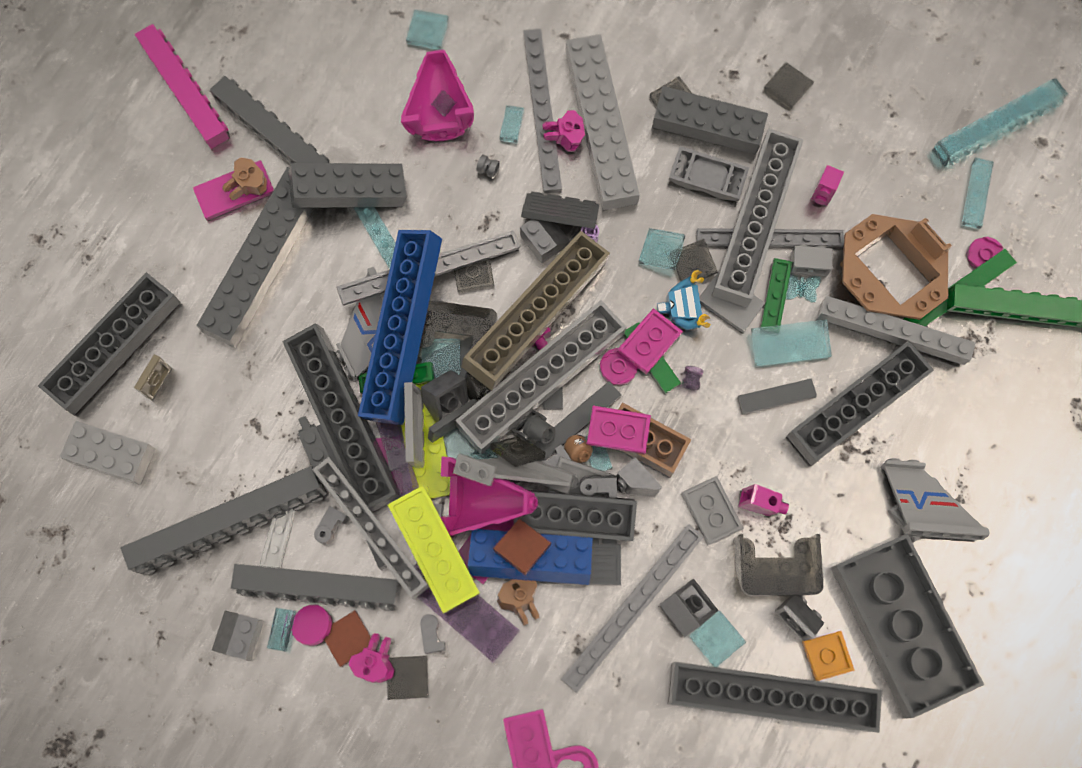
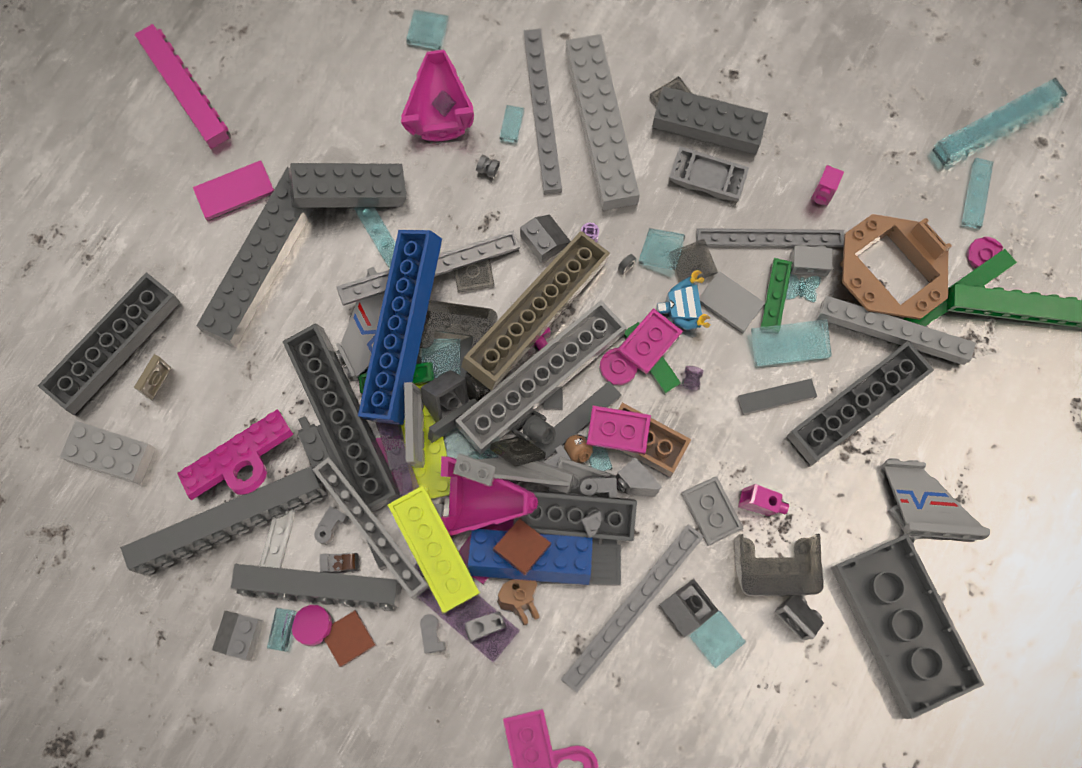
dark grey brick [210,75,330,163] -> none
medium nougat hinge [222,157,267,200] -> none
dark pink hinge [348,633,395,683] -> none
clear smoke tile [387,656,429,700] -> none
dark grey hinge [521,191,599,229] -> none
dark pink hinge [542,110,585,152] -> none
dark grey brick [668,662,882,733] -> none
light grey brick [712,128,803,308] -> none
clear smoke tile [764,62,814,109] -> none
light orange tile [802,631,855,681] -> none
none -> dark pink plate [177,409,294,501]
none -> leg [320,553,359,573]
none -> flat silver leg [464,611,506,643]
none -> flat silver tile [581,510,601,538]
none -> dark grey tile [618,254,637,274]

